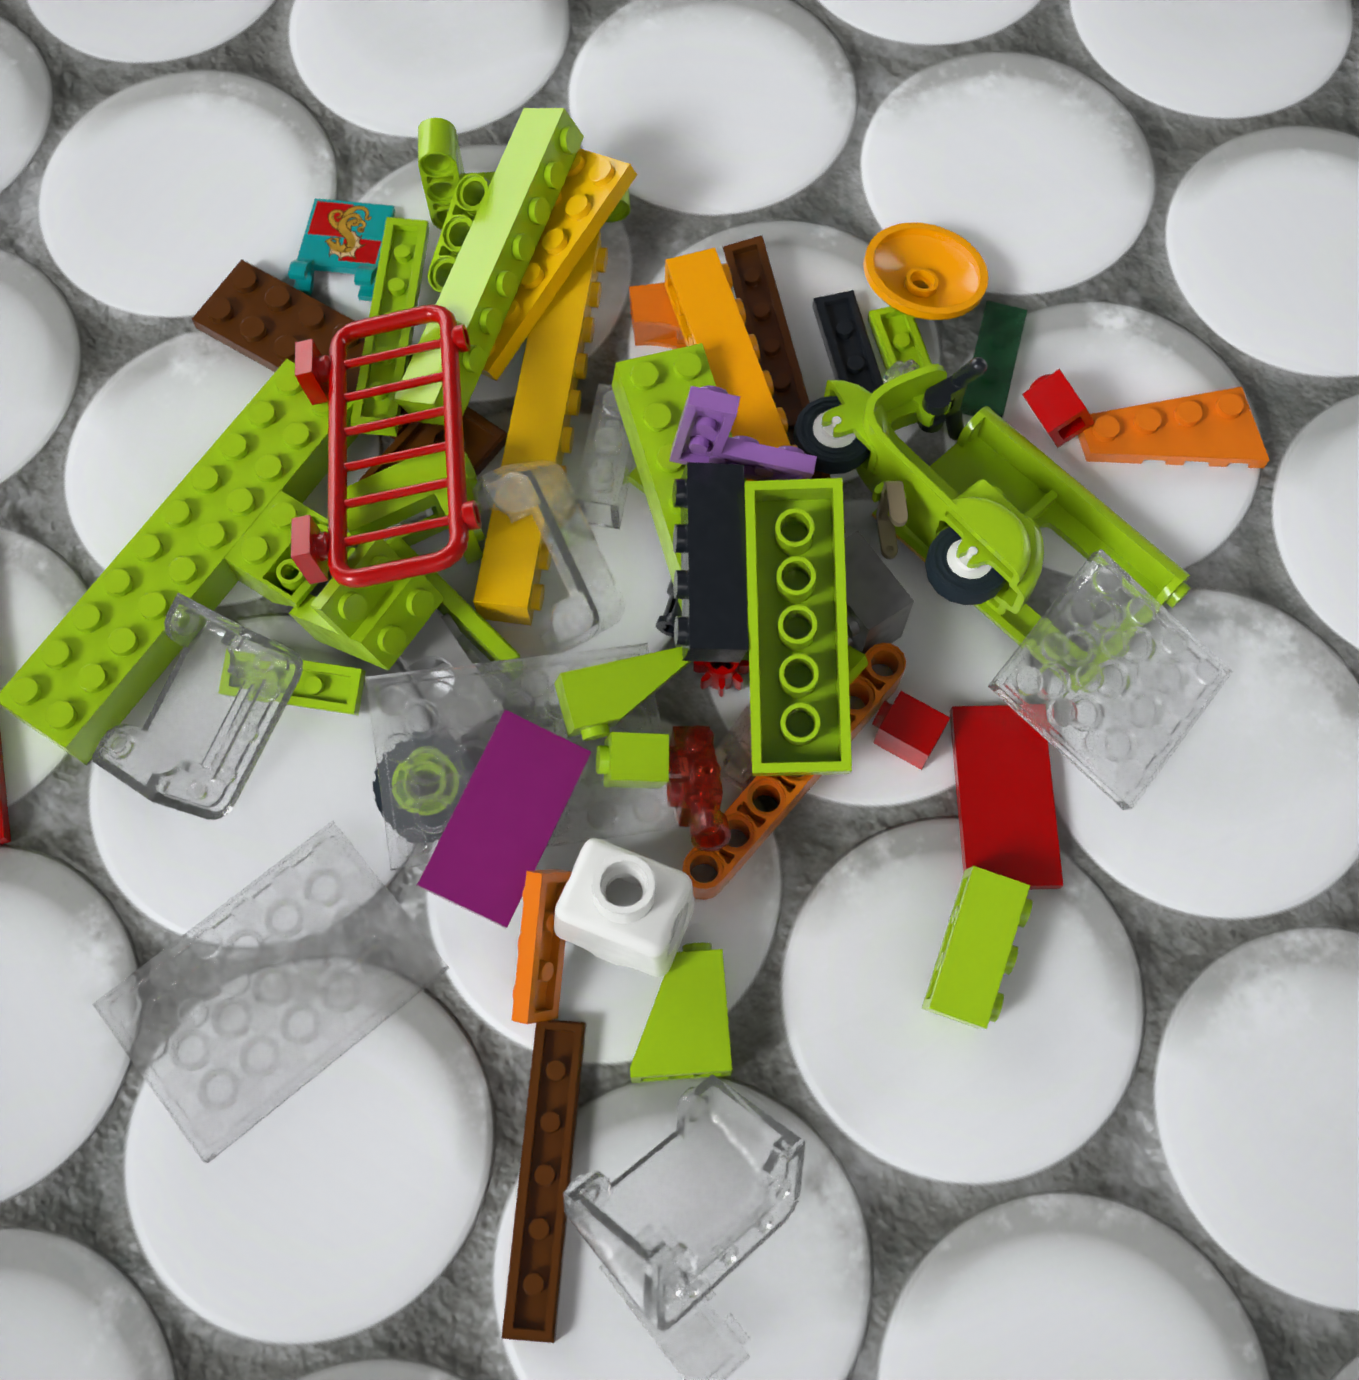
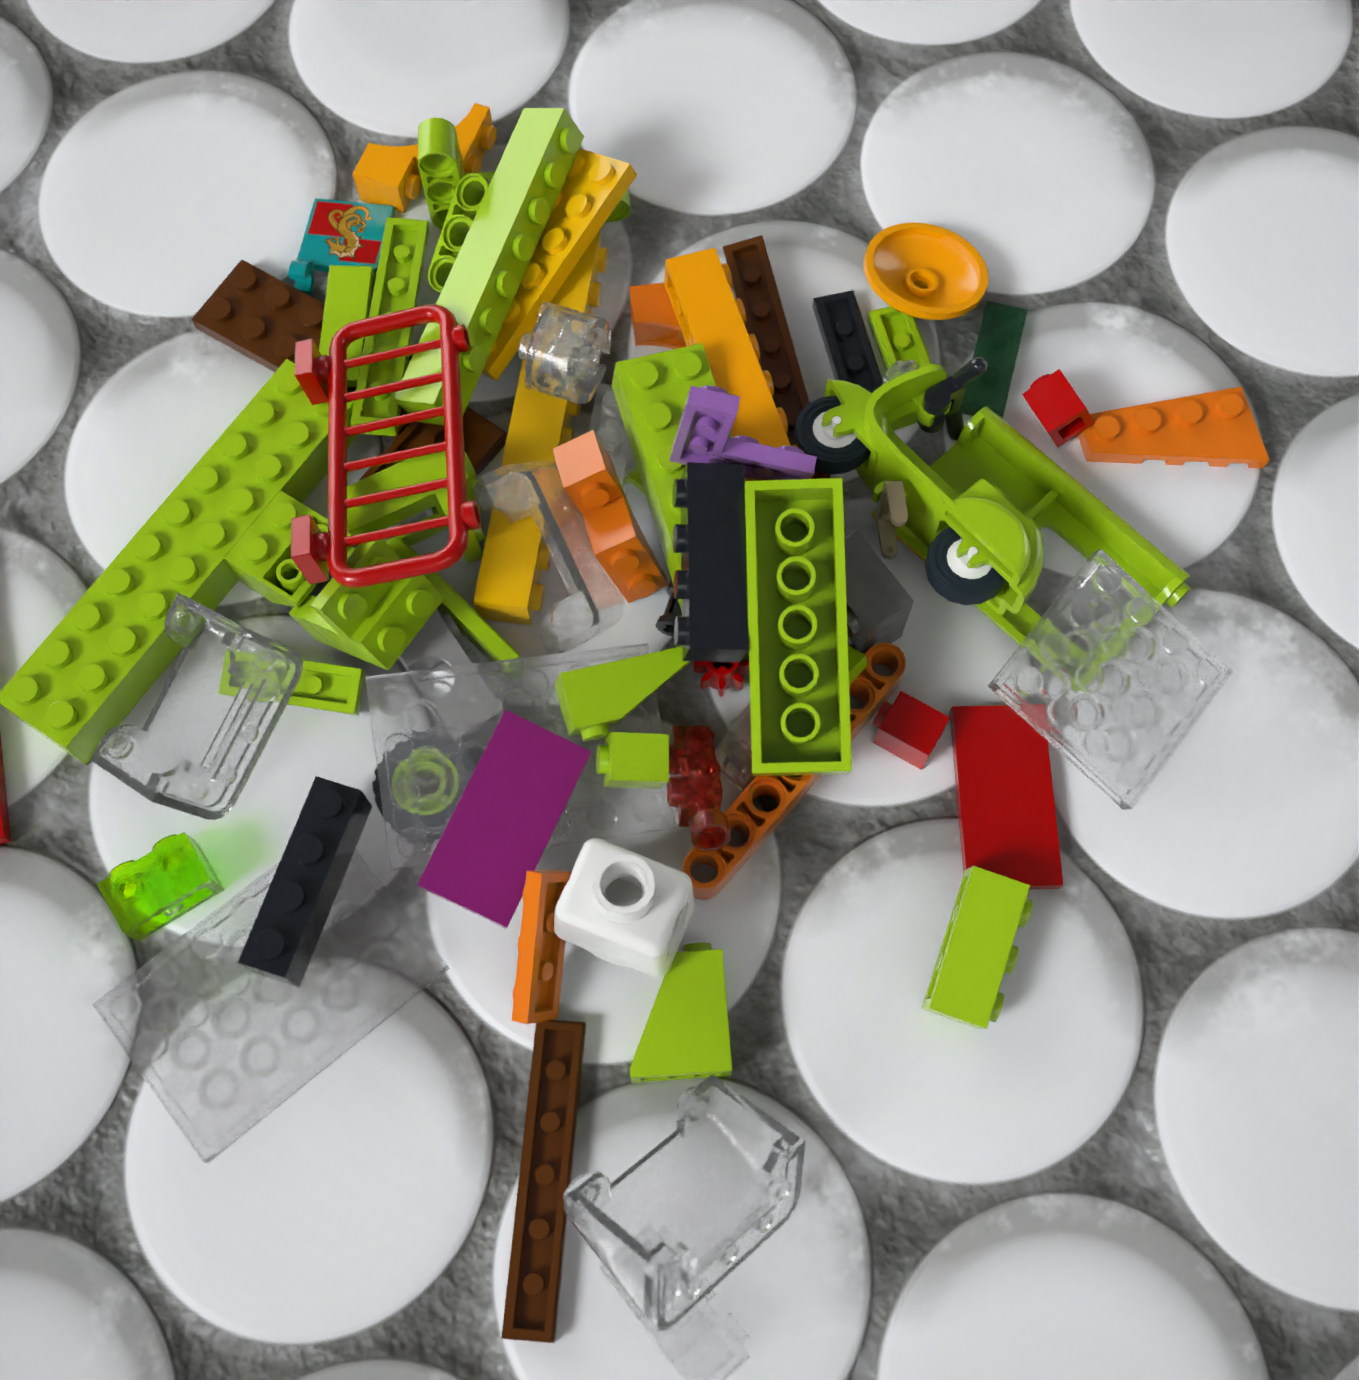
none -> clear neon green brick [97,832,225,942]
none -> black brick [238,776,372,988]
none -> lime tile [319,265,375,387]
none -> light orange arch [353,103,497,214]
none -> clear brick [518,301,611,405]
none -> orange arch [552,430,669,603]

